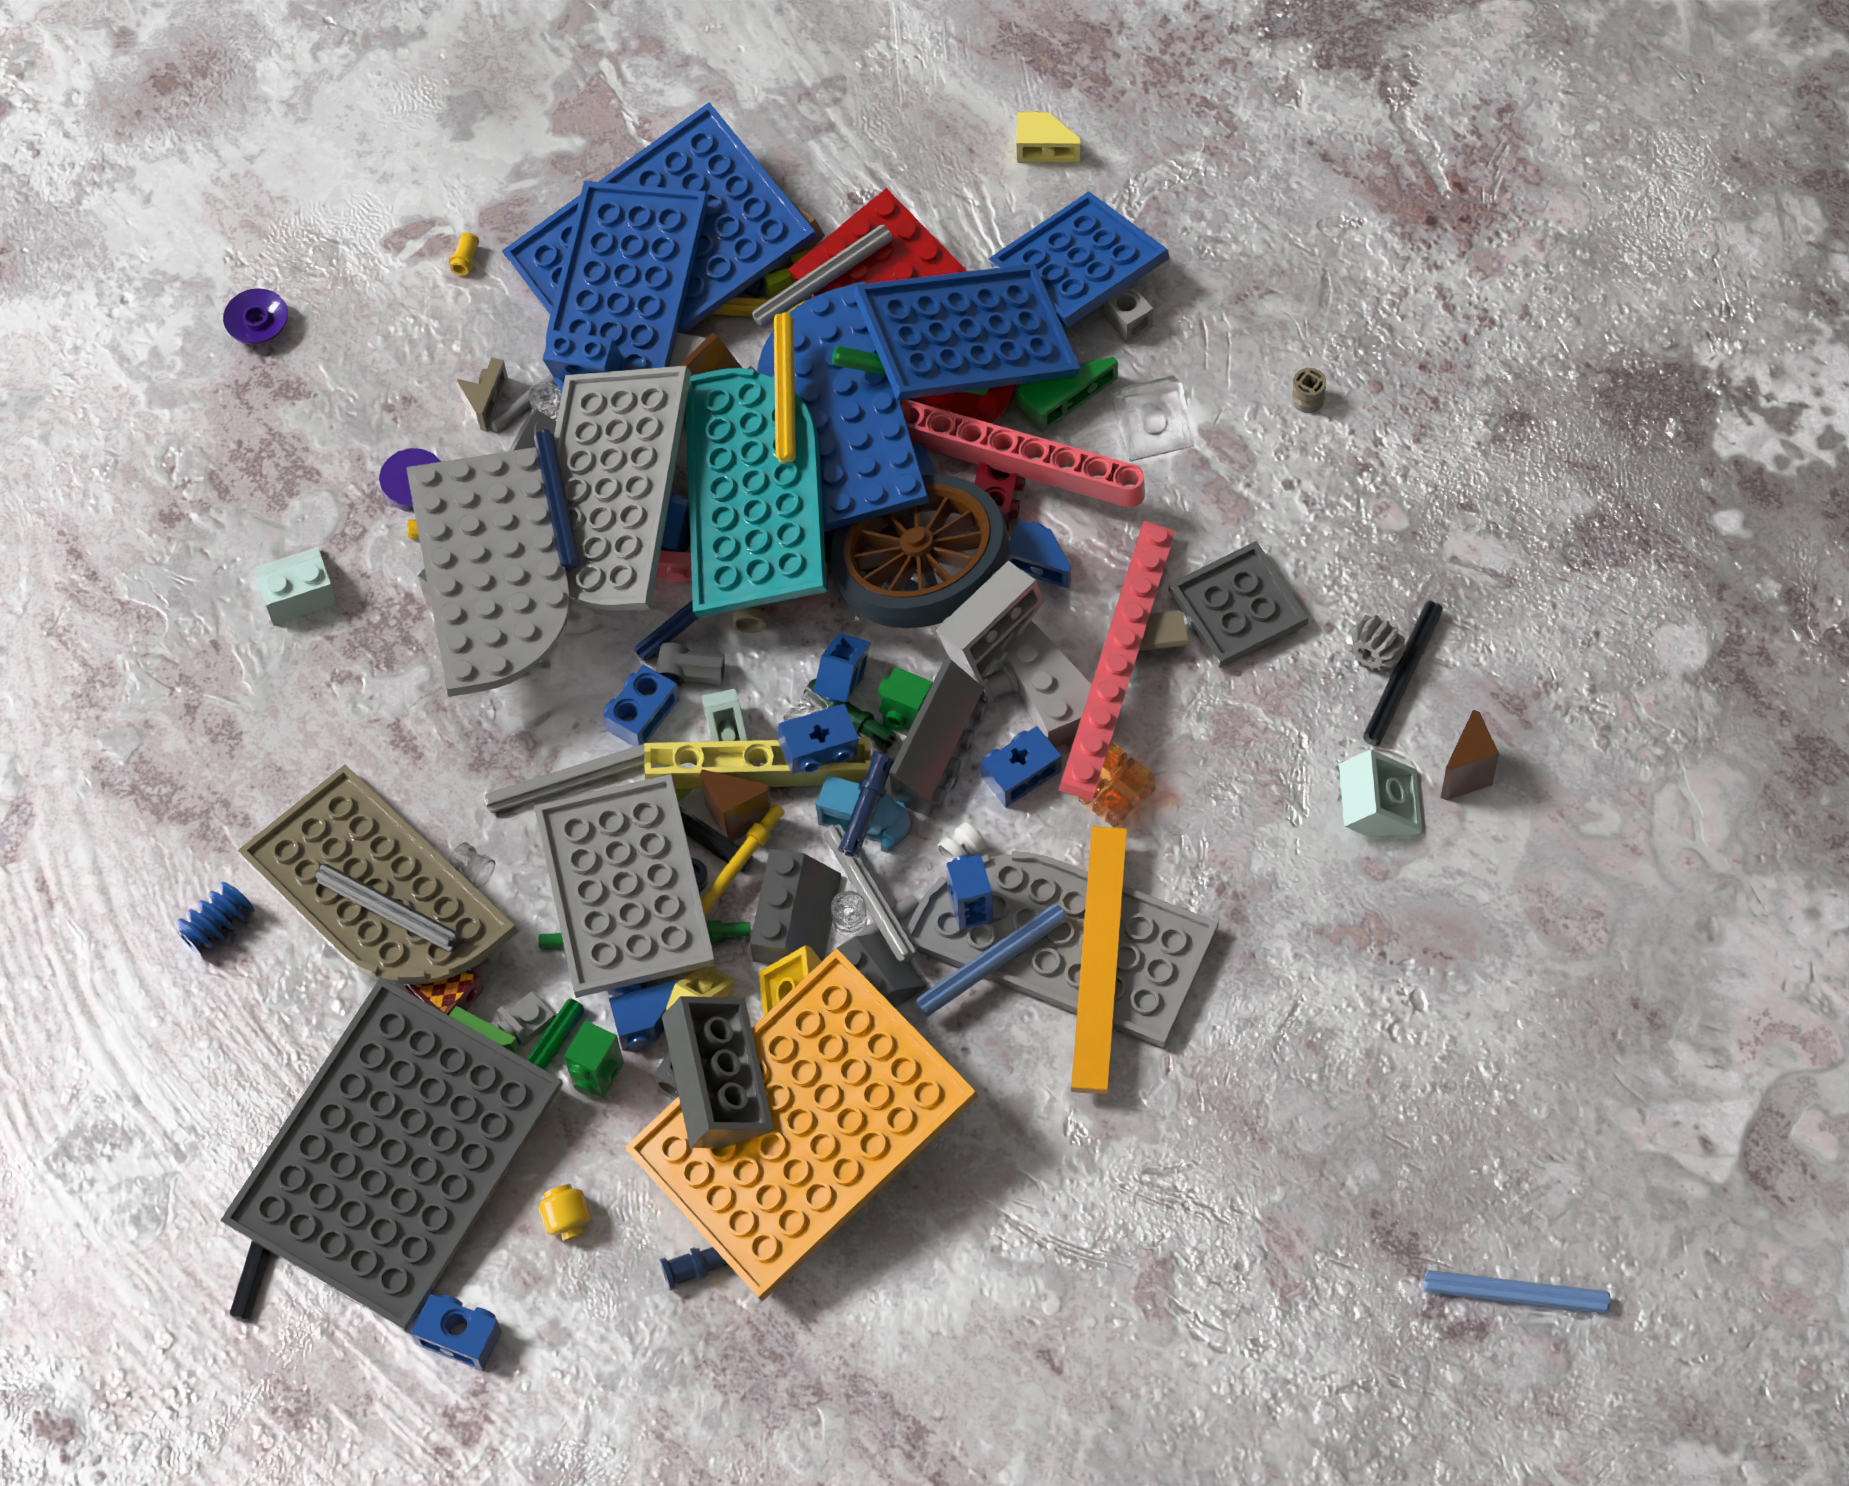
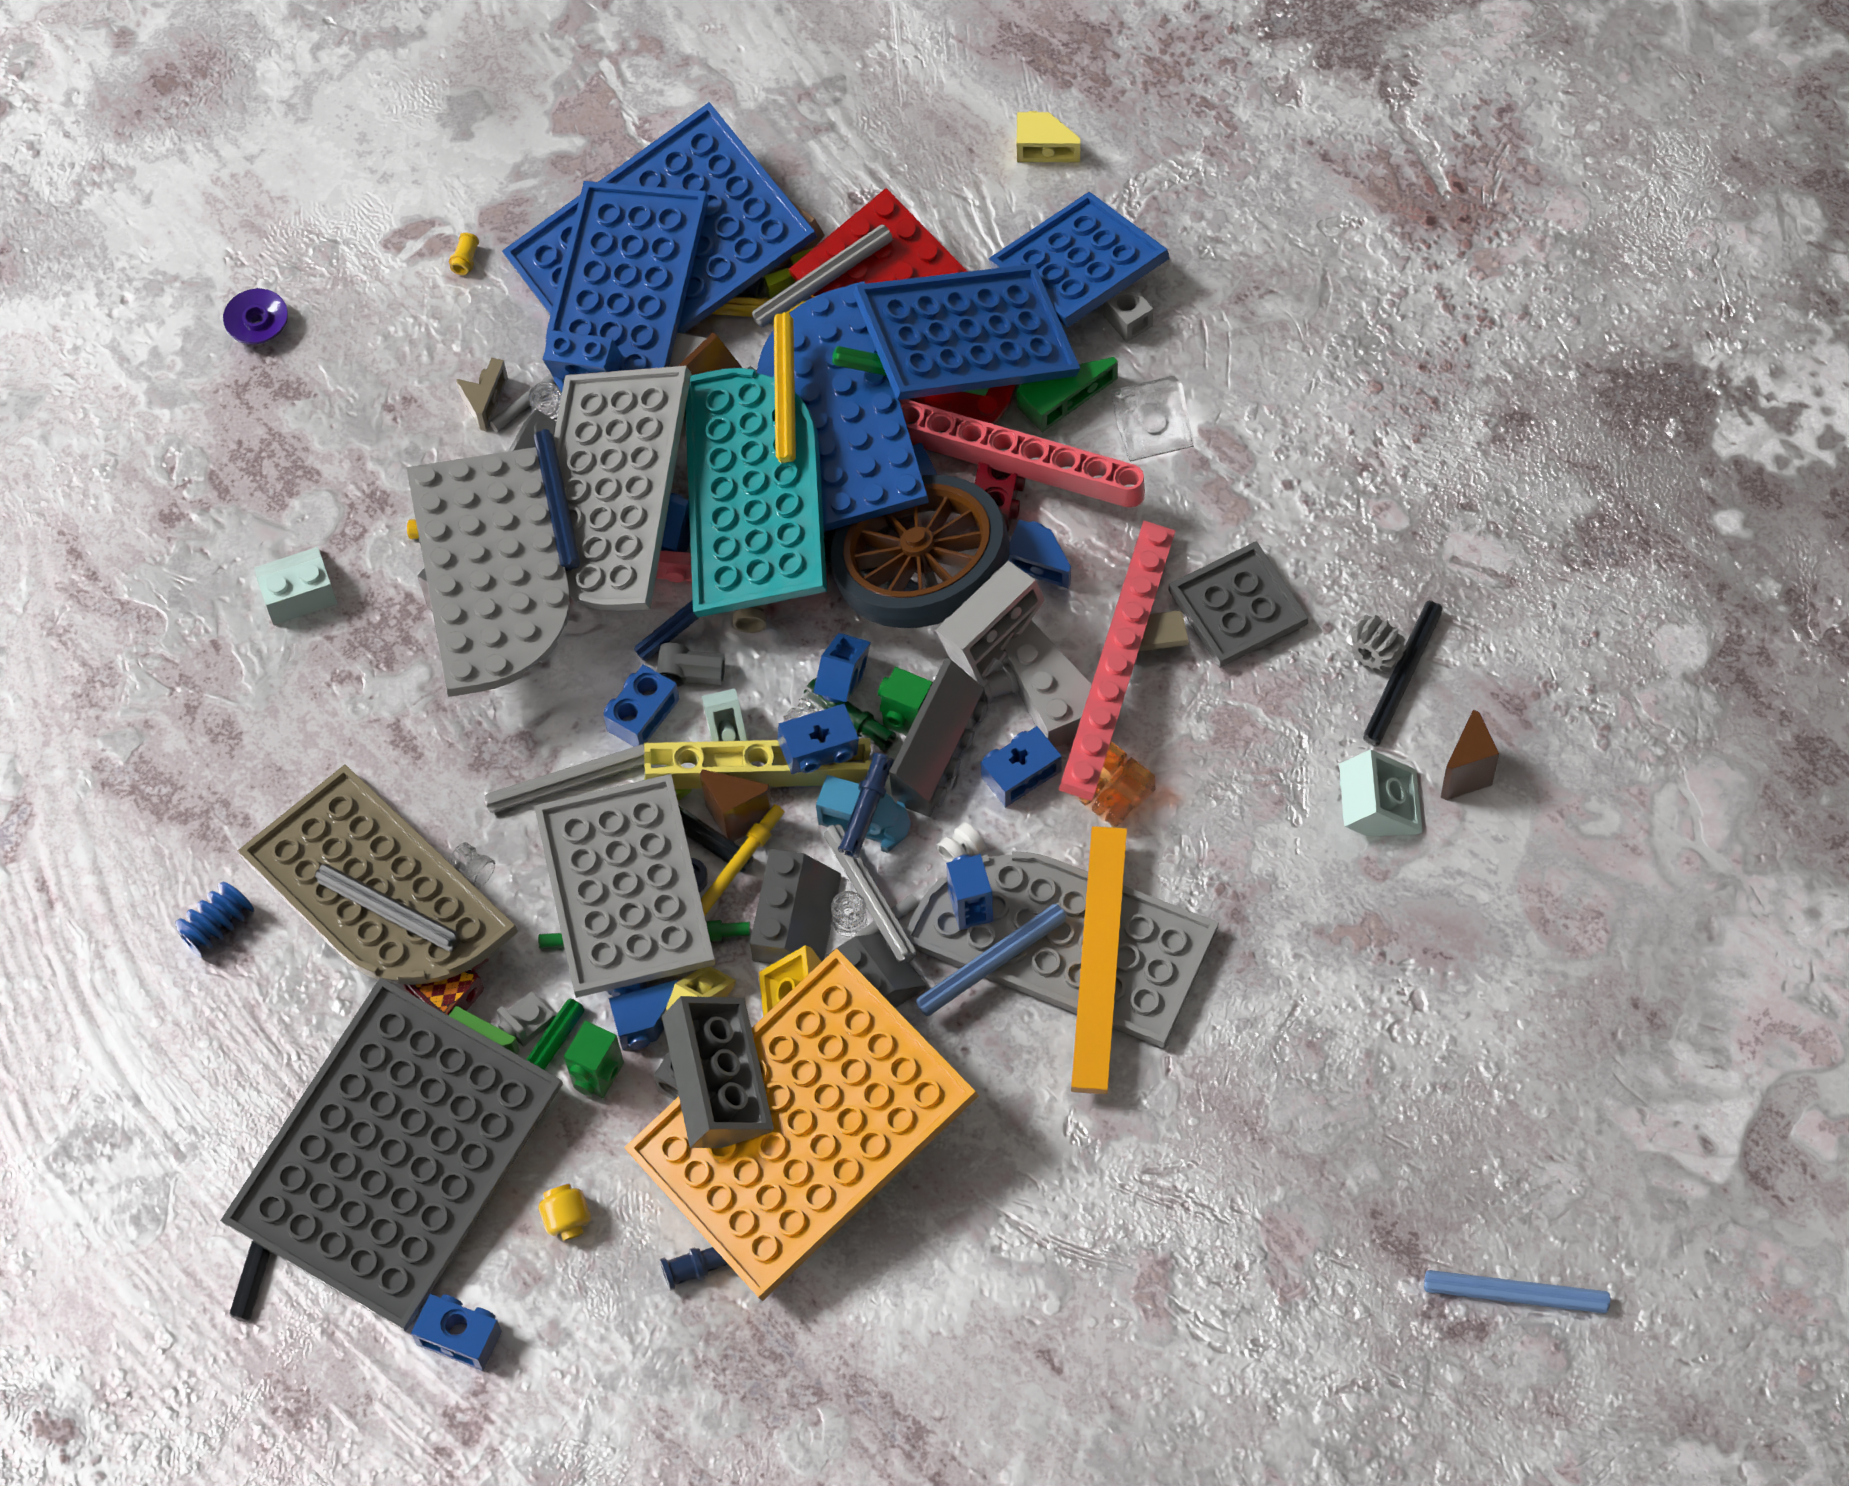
dark purple tile [379,448,441,510] -> none
dark tan wheel [1292,368,1326,413] -> none

